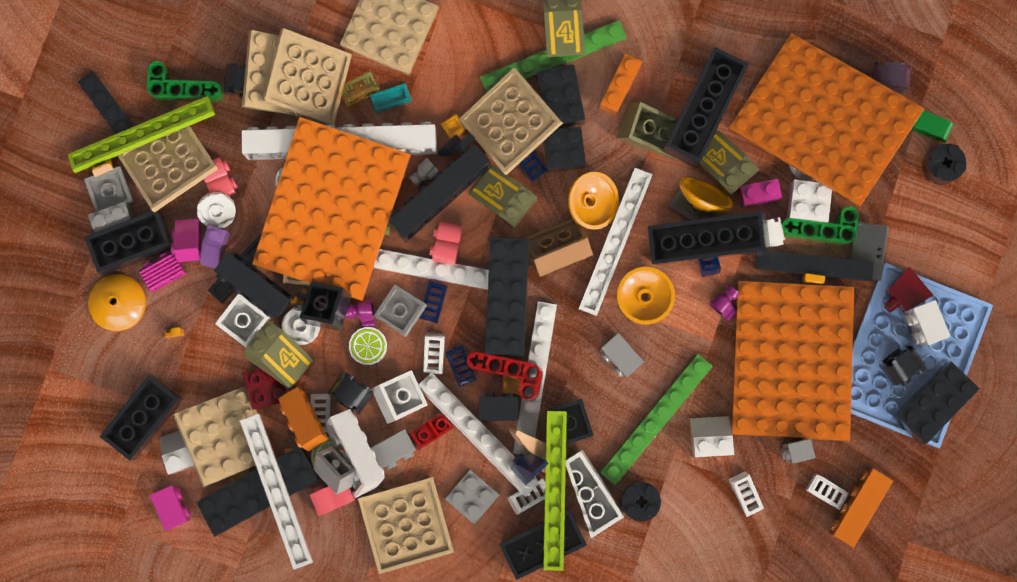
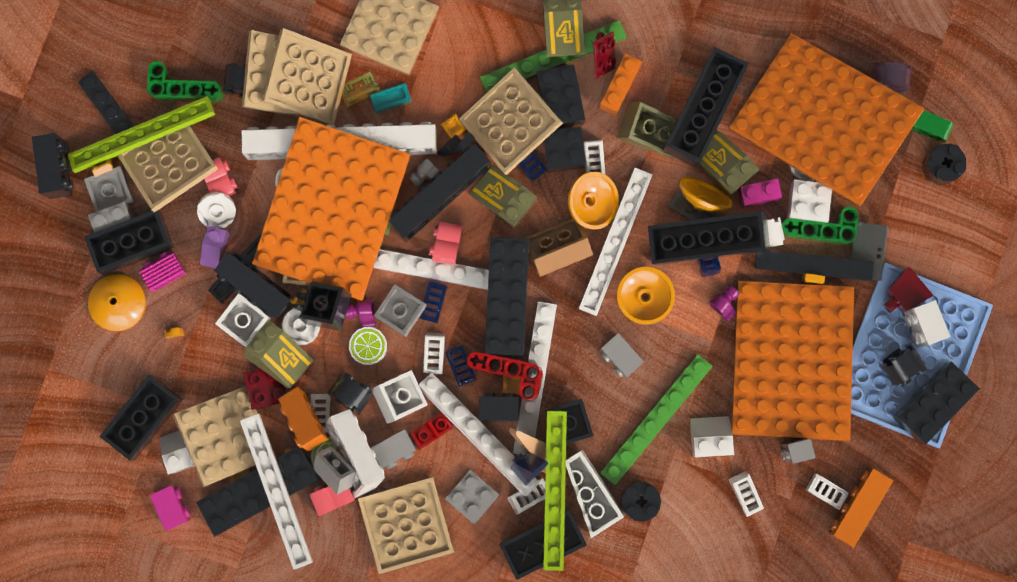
dark pink brick [171,218,202,262] -> none
none -> black brick [32,133,74,199]
none -> white slope [583,140,605,174]
none -> dark red hinge [593,31,616,79]

